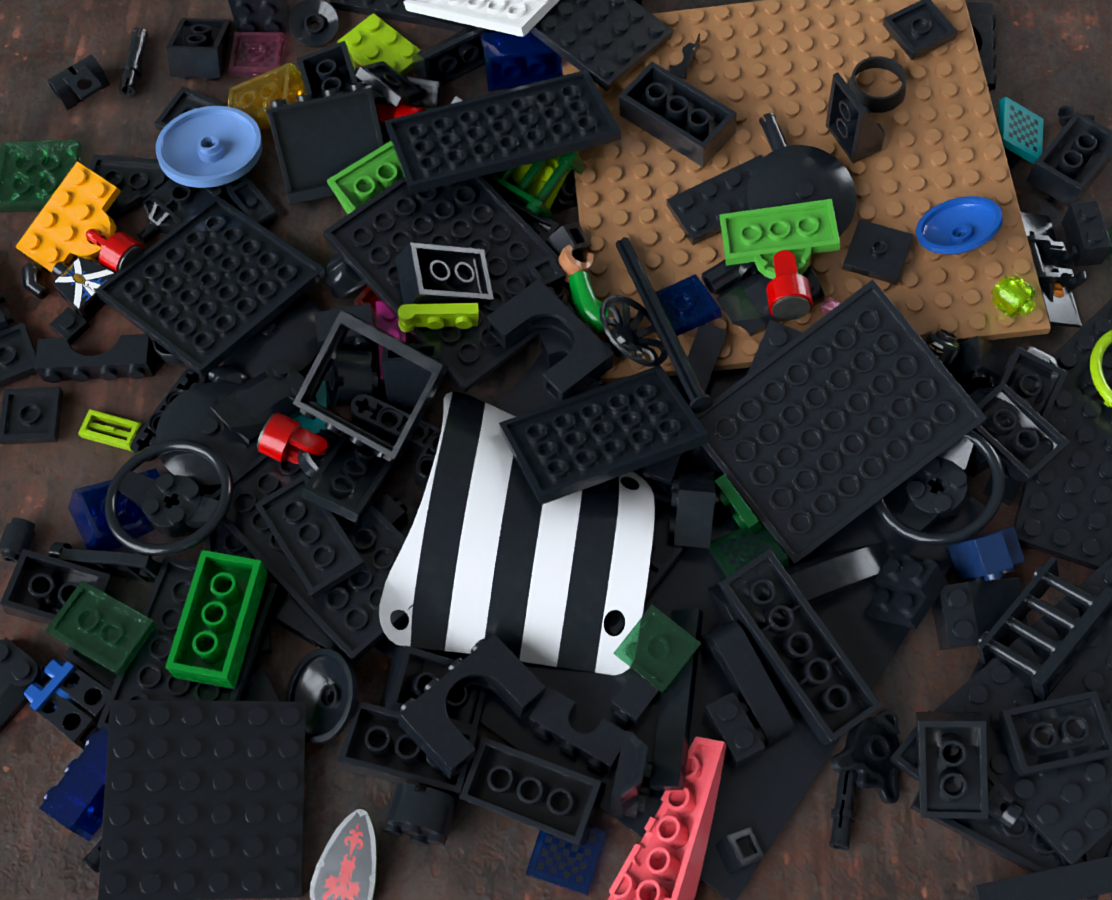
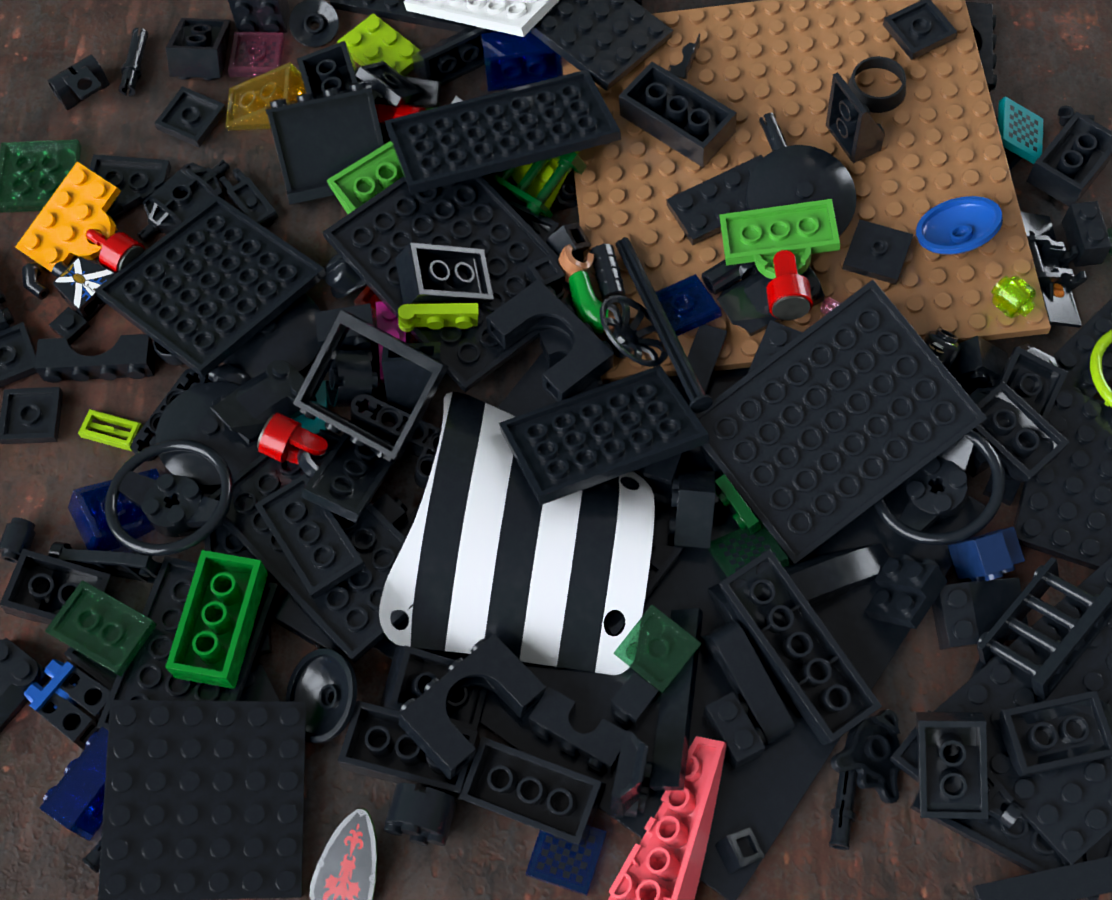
medium blue dish [155,106,263,188] -> none
none -> black axle [590,244,626,304]

